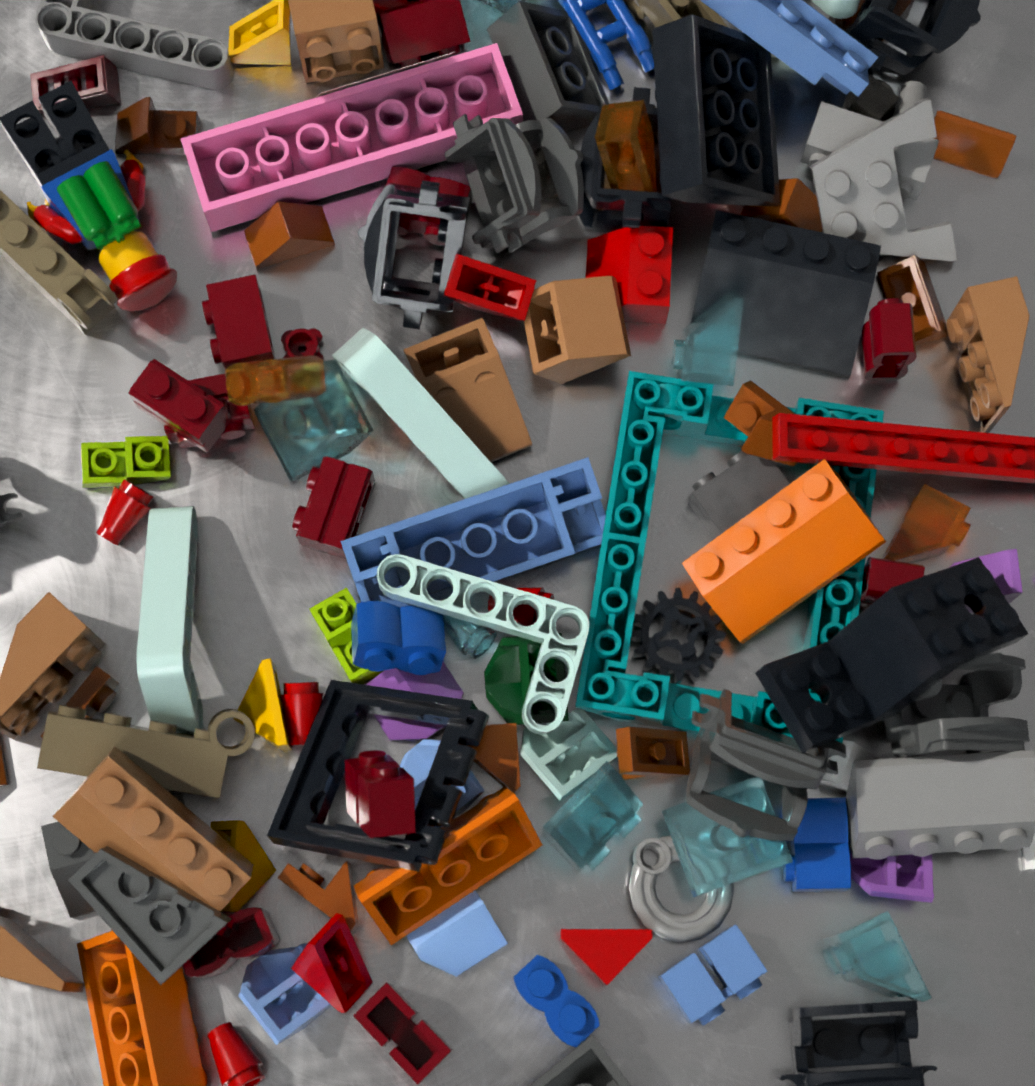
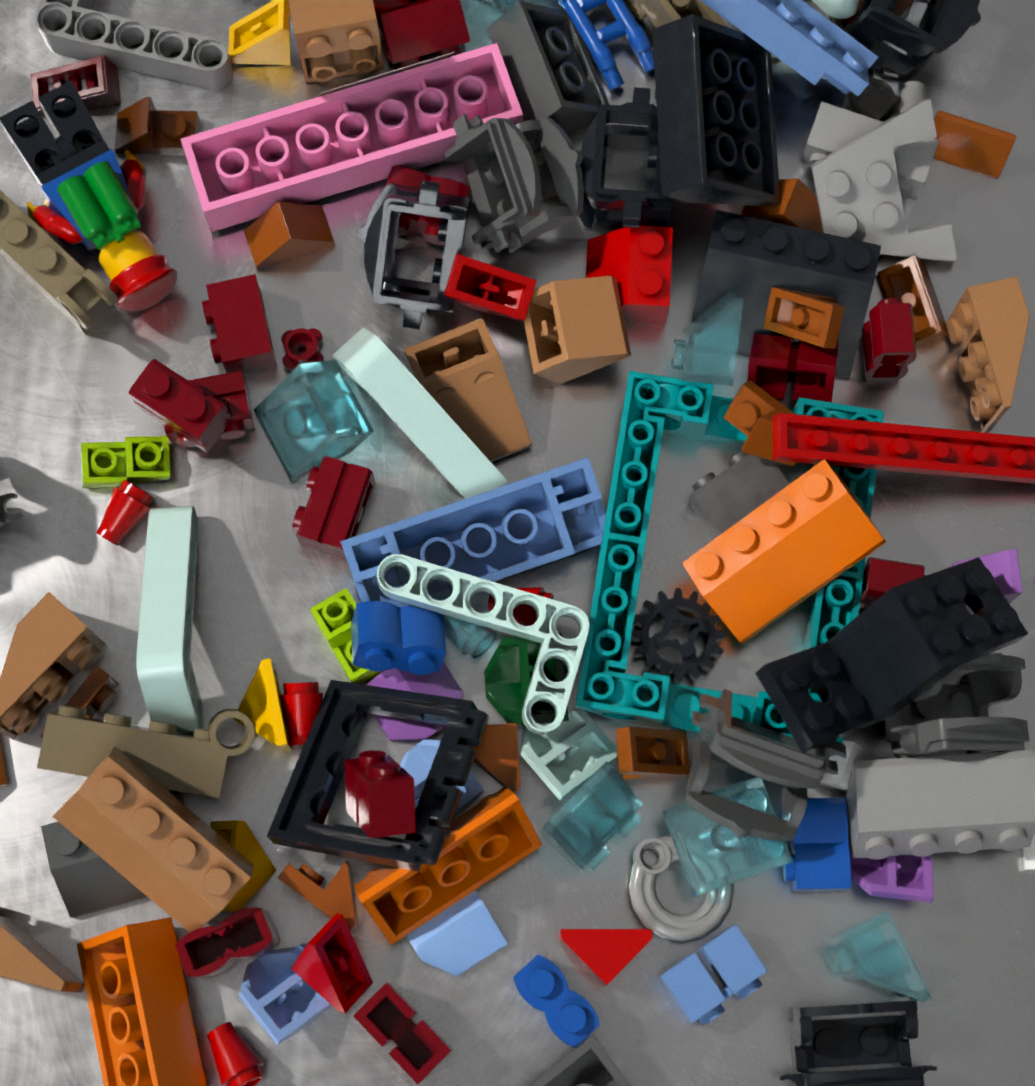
dark grey wing [68,846,232,985] -> none
clear orange brick [225,355,326,406] -> none
clear orange slope [595,100,657,192] -> none
clear orange slope [882,483,971,563] -> none
none -> dark red piece [747,334,839,403]
none -> dark orange slope [763,287,845,348]

